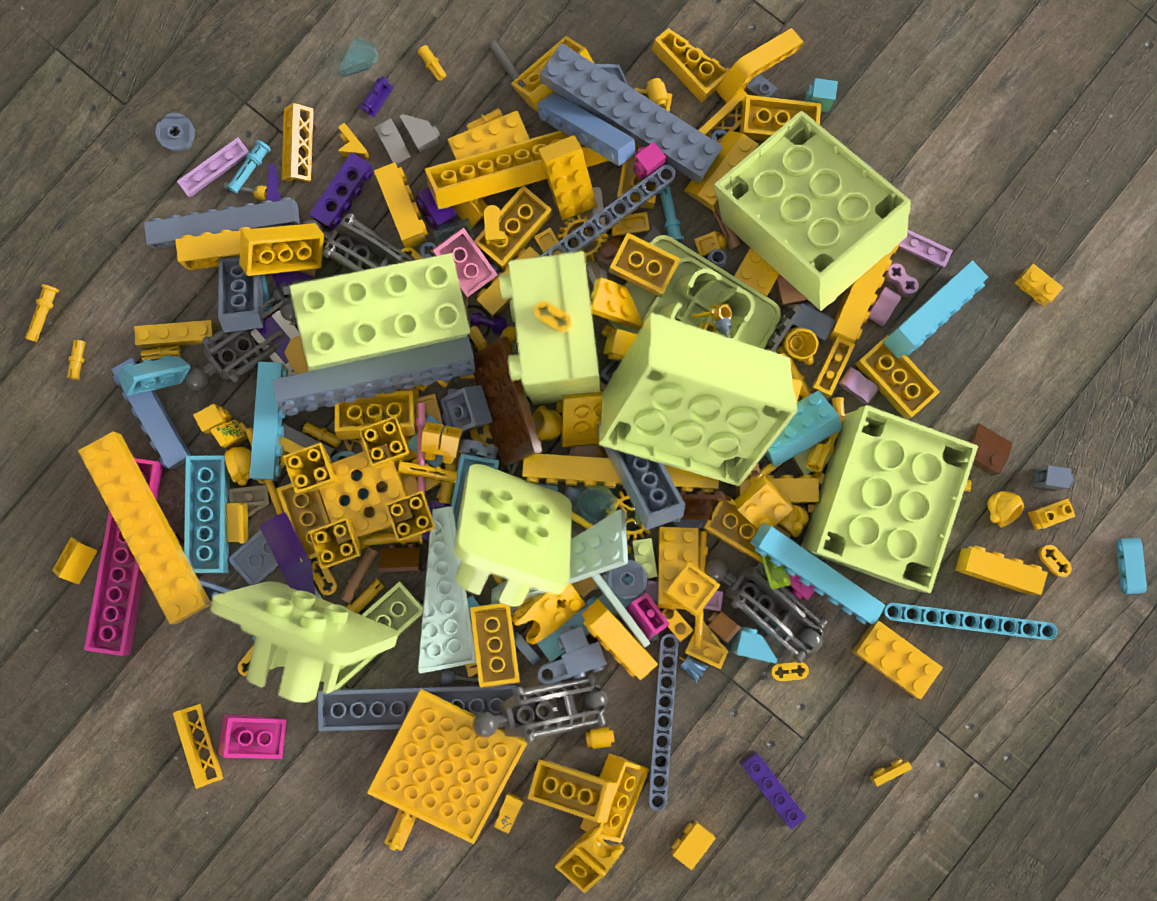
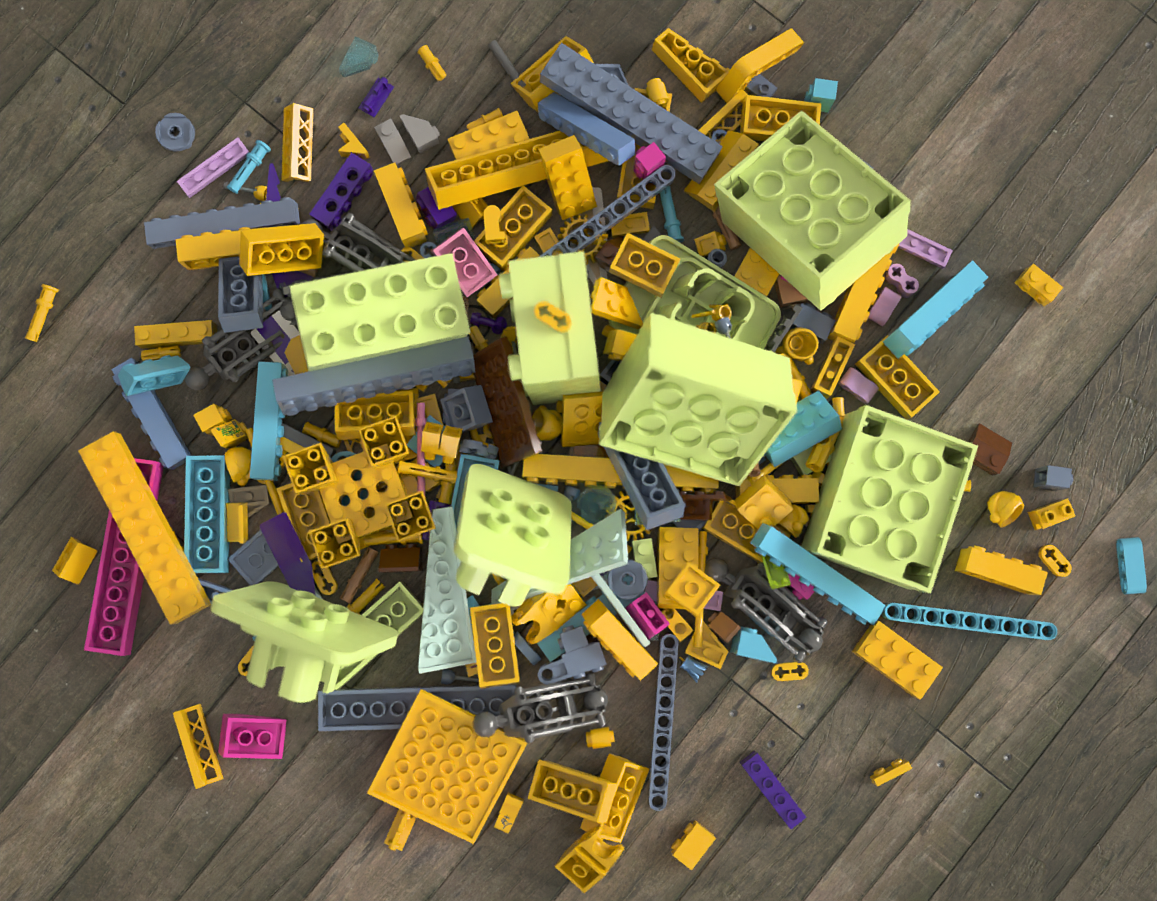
yellow pin [67,340,86,380] -> none

